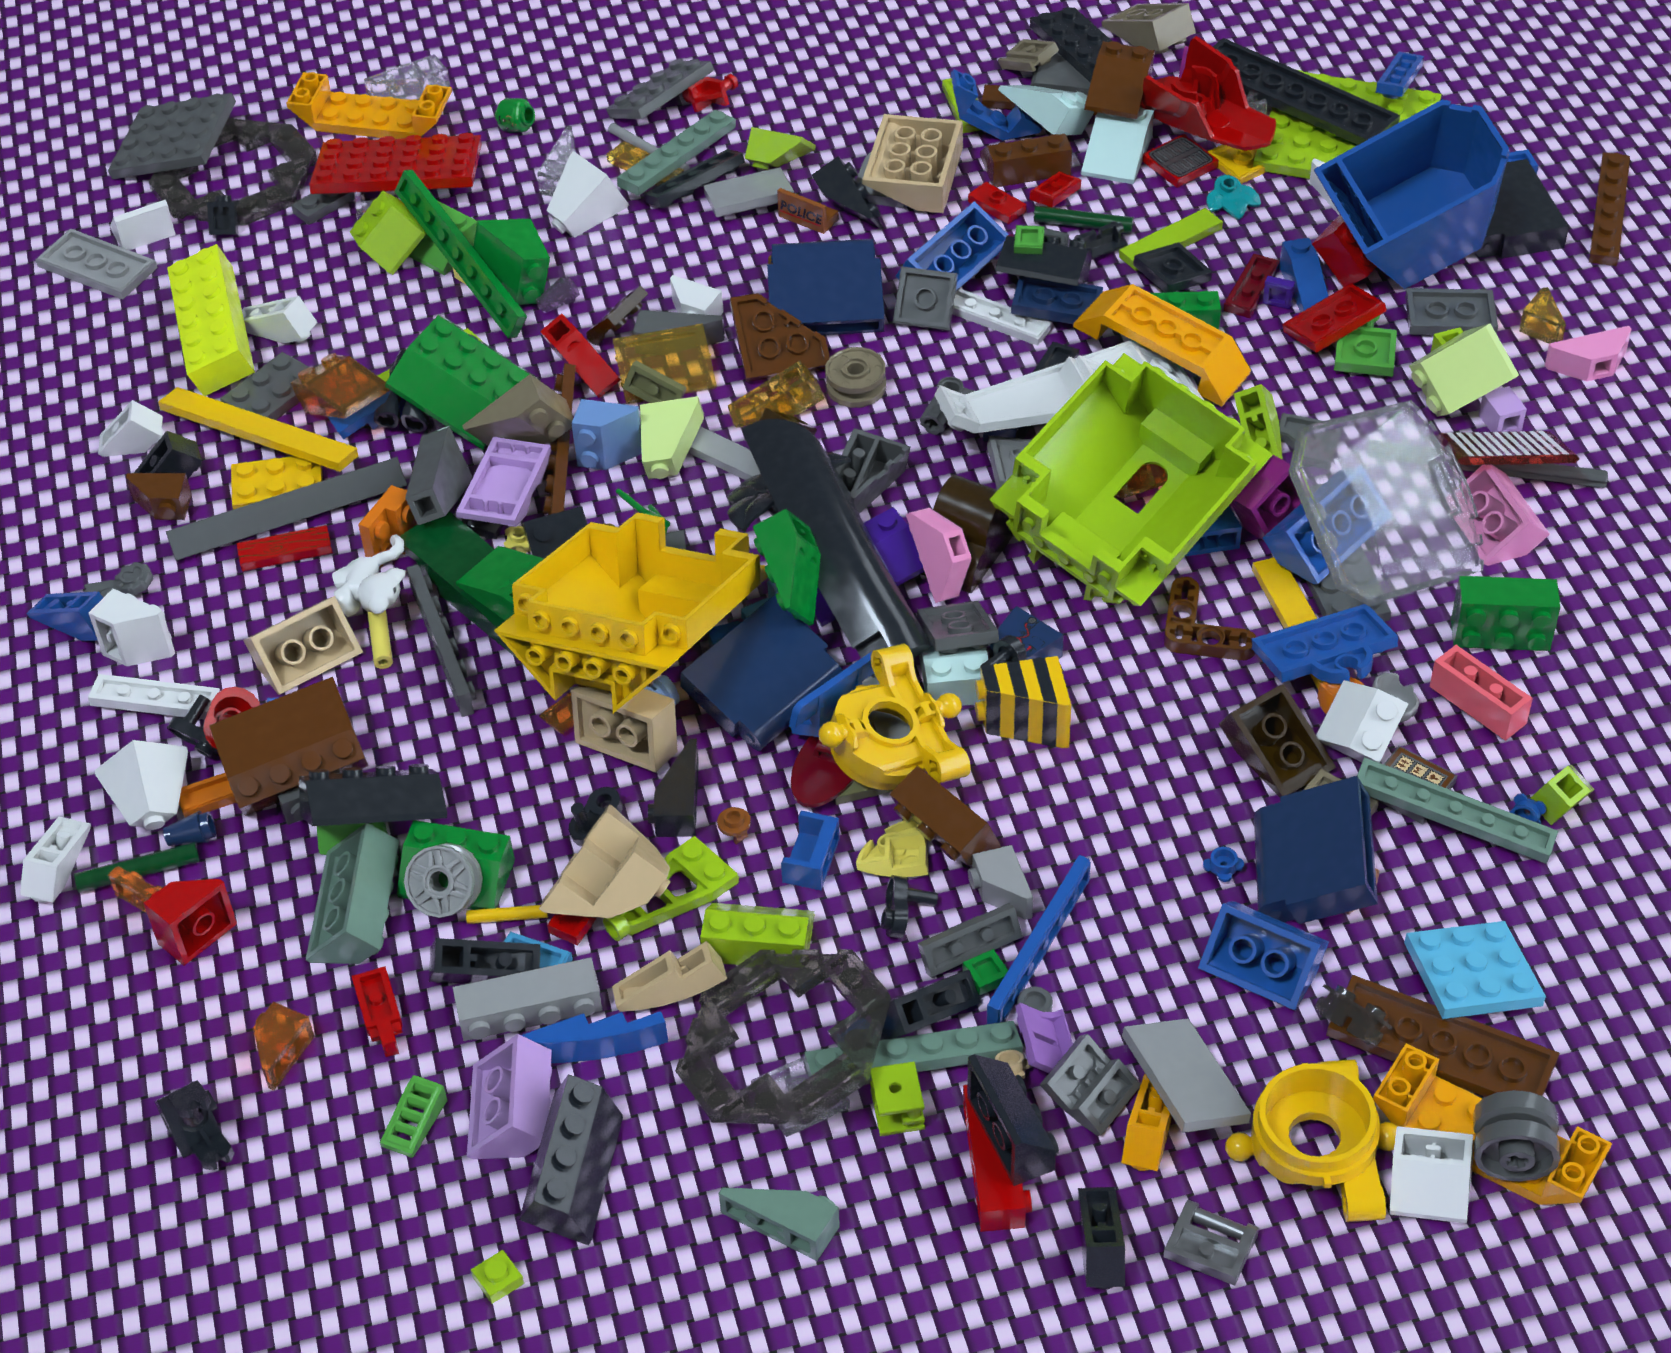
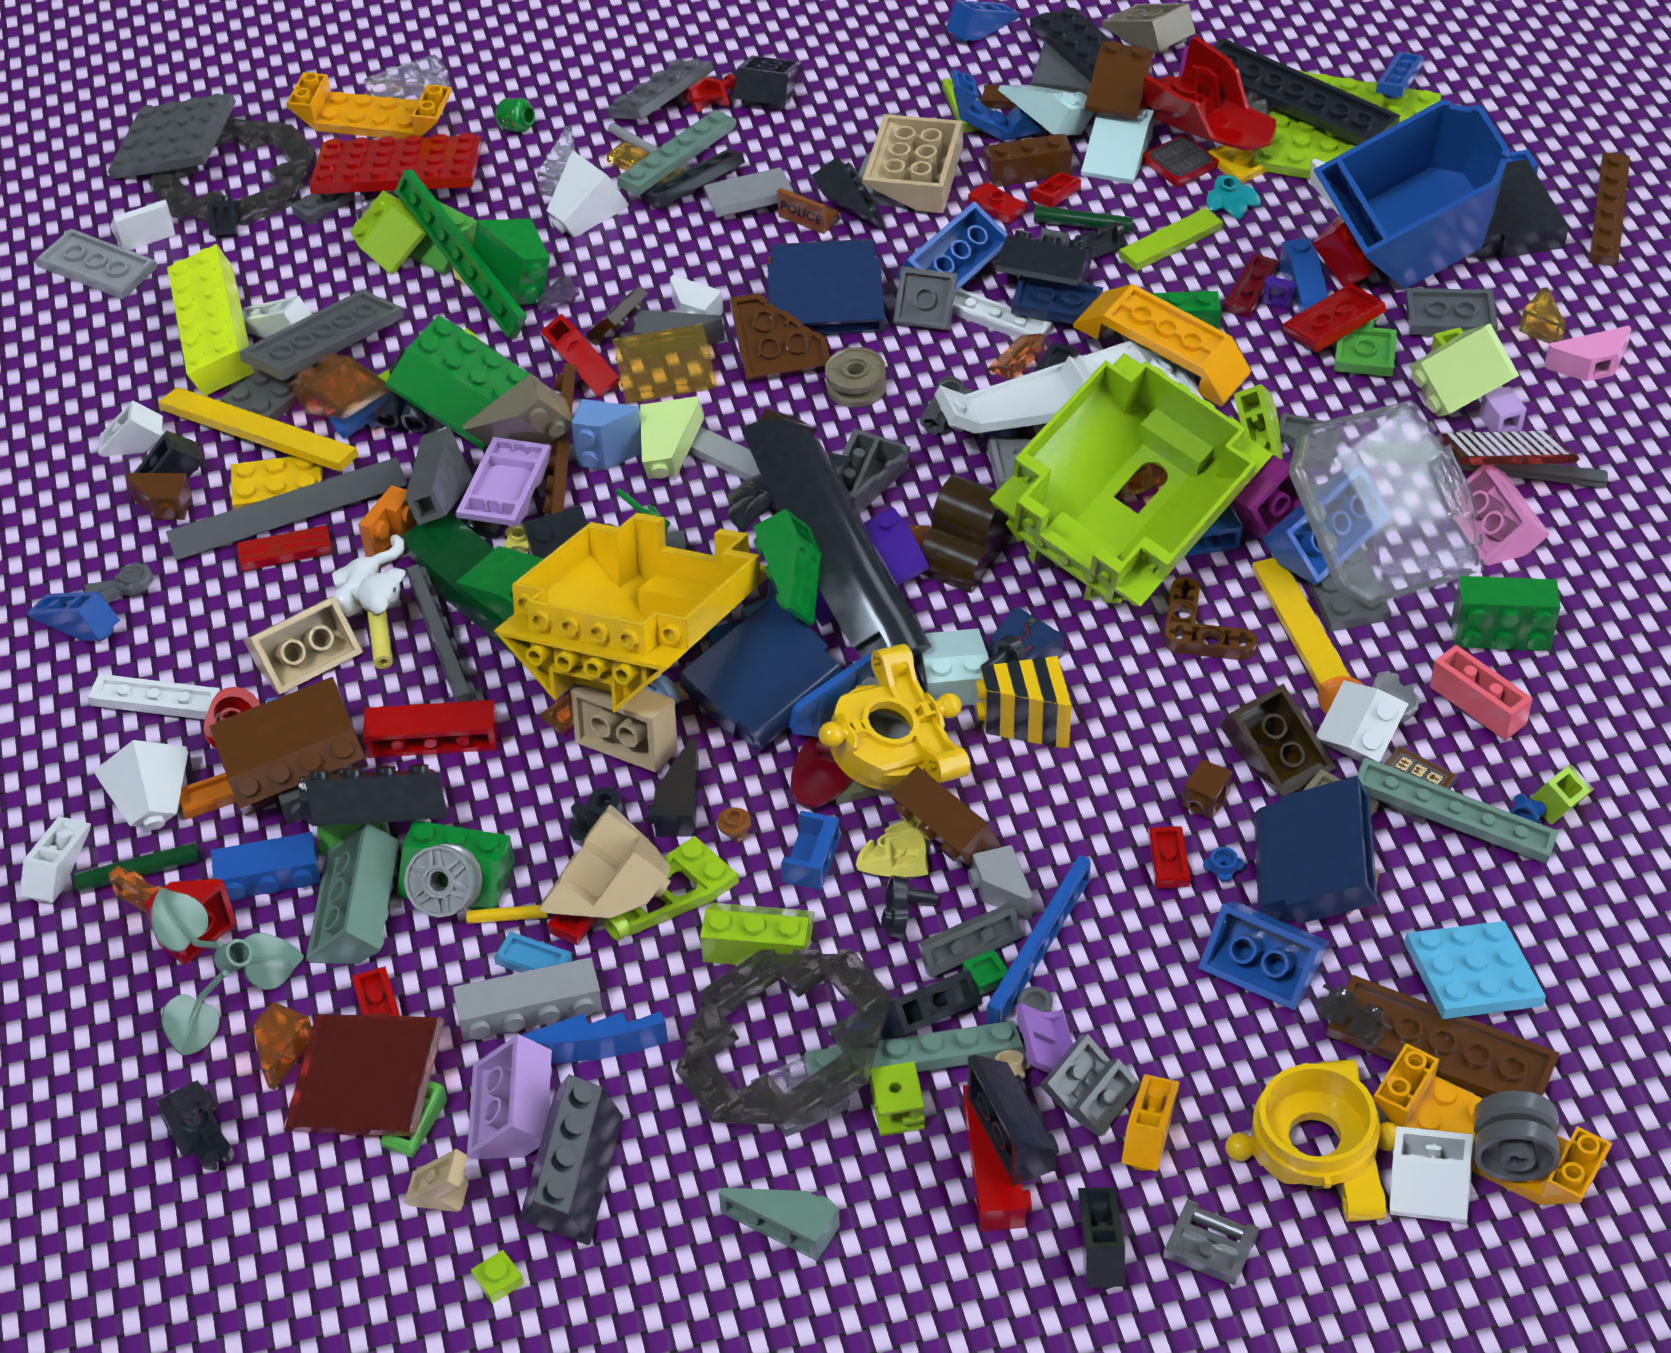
white slope [89,589,175,666] -> none
dark blue cone [163,811,216,846] -> none
black piece [167,695,219,758] -> none
black slope [429,938,541,984] -> none
tan slope [612,941,727,1012] -> none
olive plate [622,360,687,403] -> none
clear yellow slope [728,361,824,428] -> none
lime slope [745,127,816,170] -> none
bright pink slope [906,508,972,603] -> none
dark grey plate [917,601,999,653] -> none
dark tan plate [998,39,1059,72] -> none
bright green tile [1014,225,1045,254] -> none
light grey tile [1122,1018,1251,1133] -> none
black plate [1133,242,1213,293] -> none
blue plate [1252,603,1398,684] -> none
none -> sand green plant [151,888,304,1055]
none -> blue brick [211,832,321,900]
none -> dark grey plate [240,289,404,380]
none -> clear red piece [283,1014,445,1136]
none -> red brick [362,700,498,758]
none -> tan slope [404,1149,468,1212]
none -> black slope [734,55,802,109]
none -> blue slope [946,0,1021,43]
none -> clear orange slope [989,333,1045,380]
none -> red plate [1148,826,1191,889]
none -> reddish brown brick [1182,759,1232,820]

